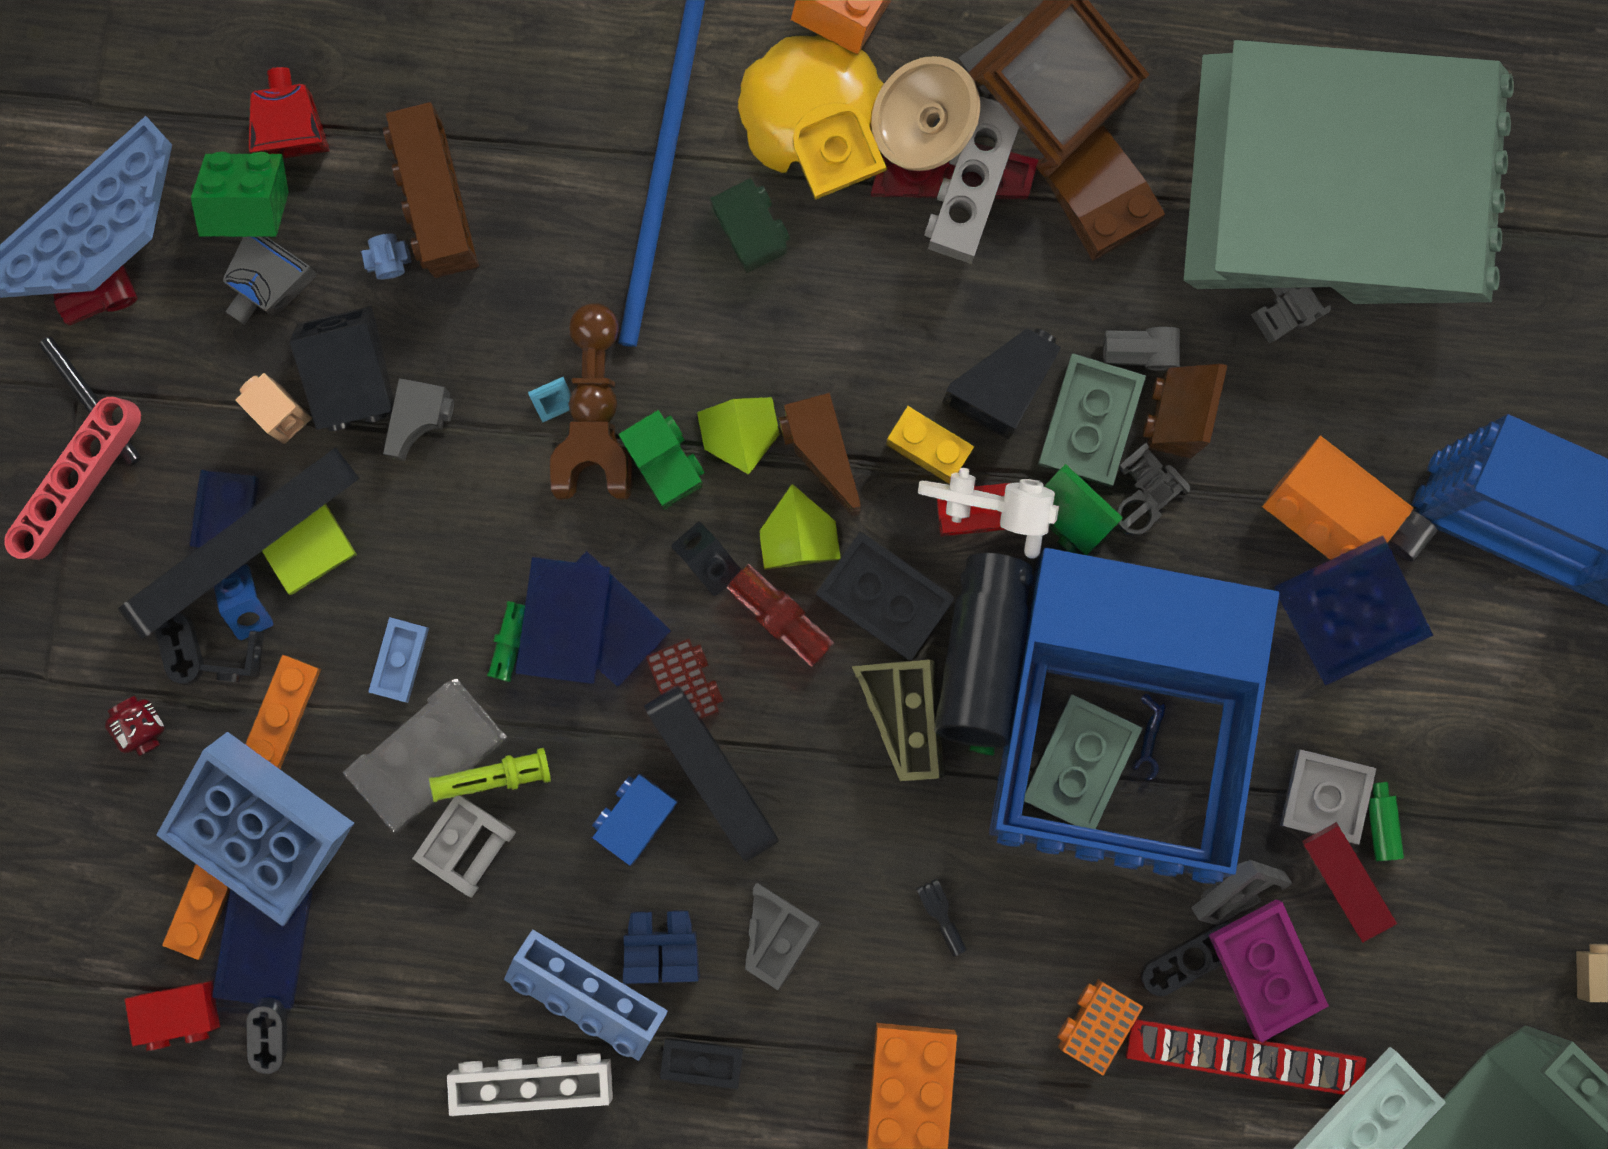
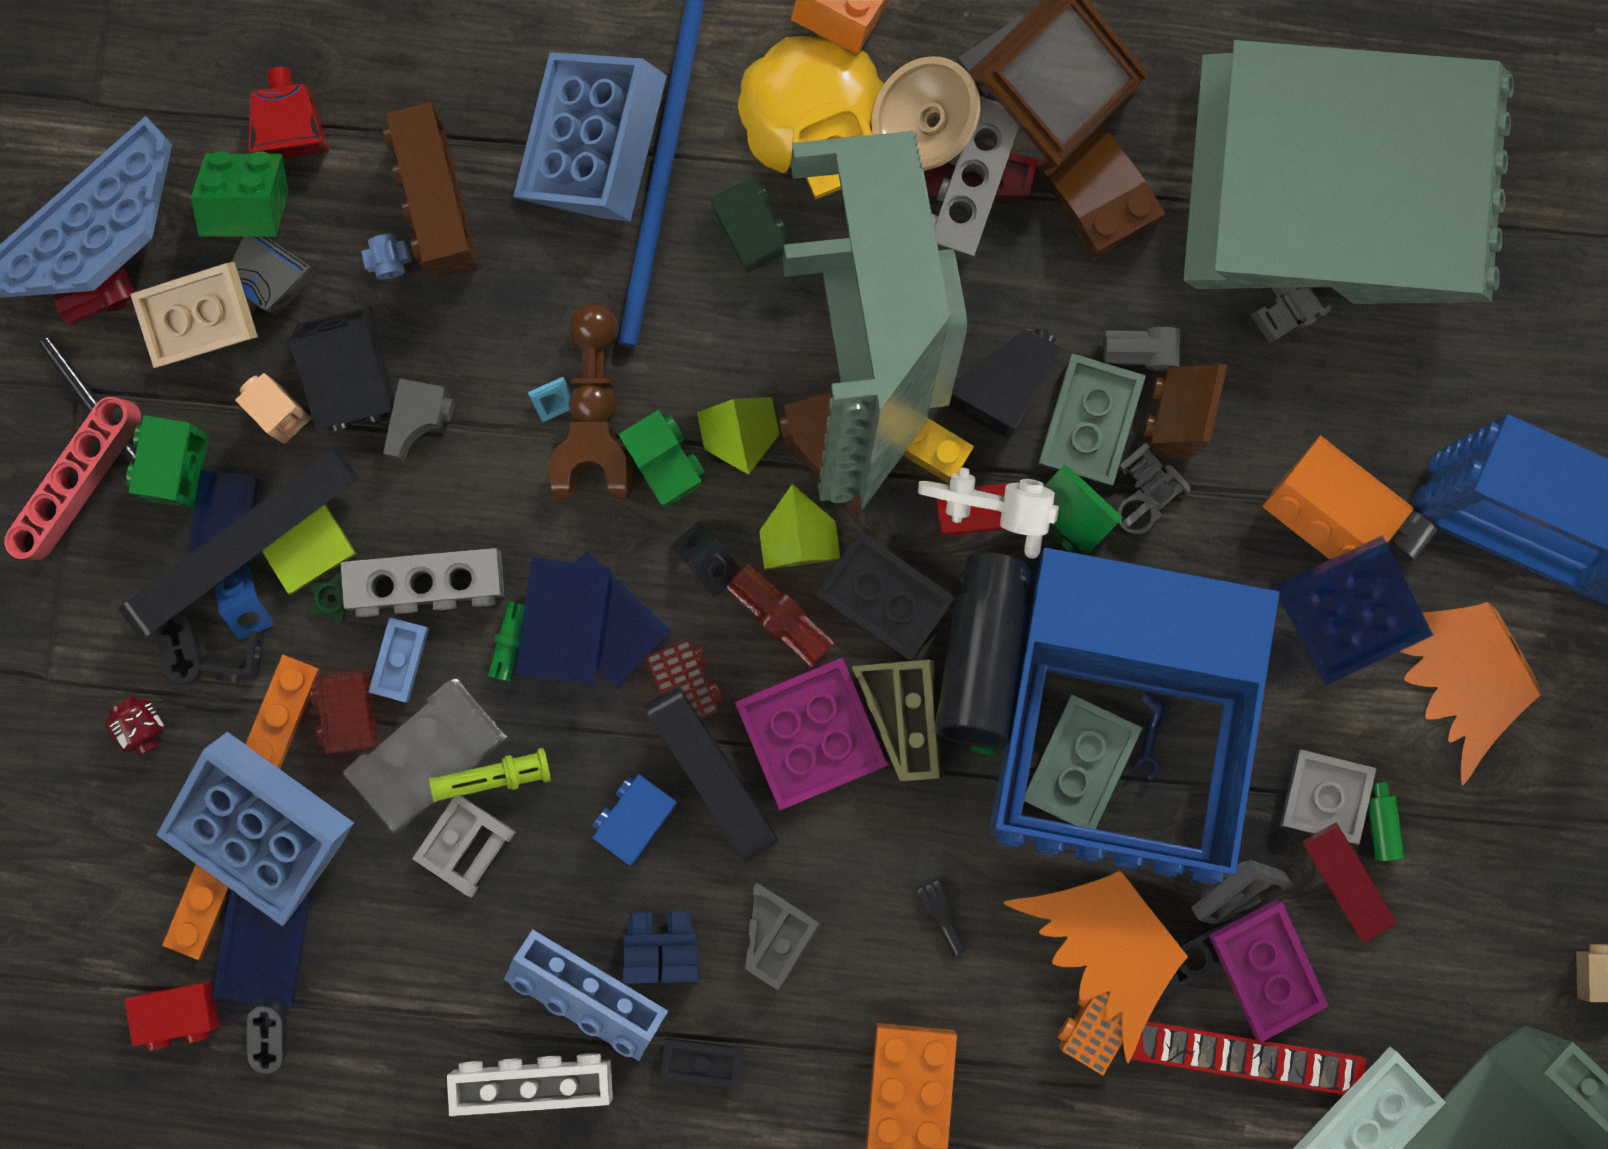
none -> green brick [126,415,209,509]
none -> tan plate [130,262,258,368]
none -> dark green plate [310,573,344,623]
none -> clear red brick [311,669,379,755]
none -> light grey brick [341,548,505,617]
none -> medium blue slope [513,52,667,221]
none -> magenta plate [735,657,888,811]
none -> sand green panel [783,131,967,510]
none -> orange piece [1003,871,1188,1063]
none -> orange piece [1366,602,1541,786]

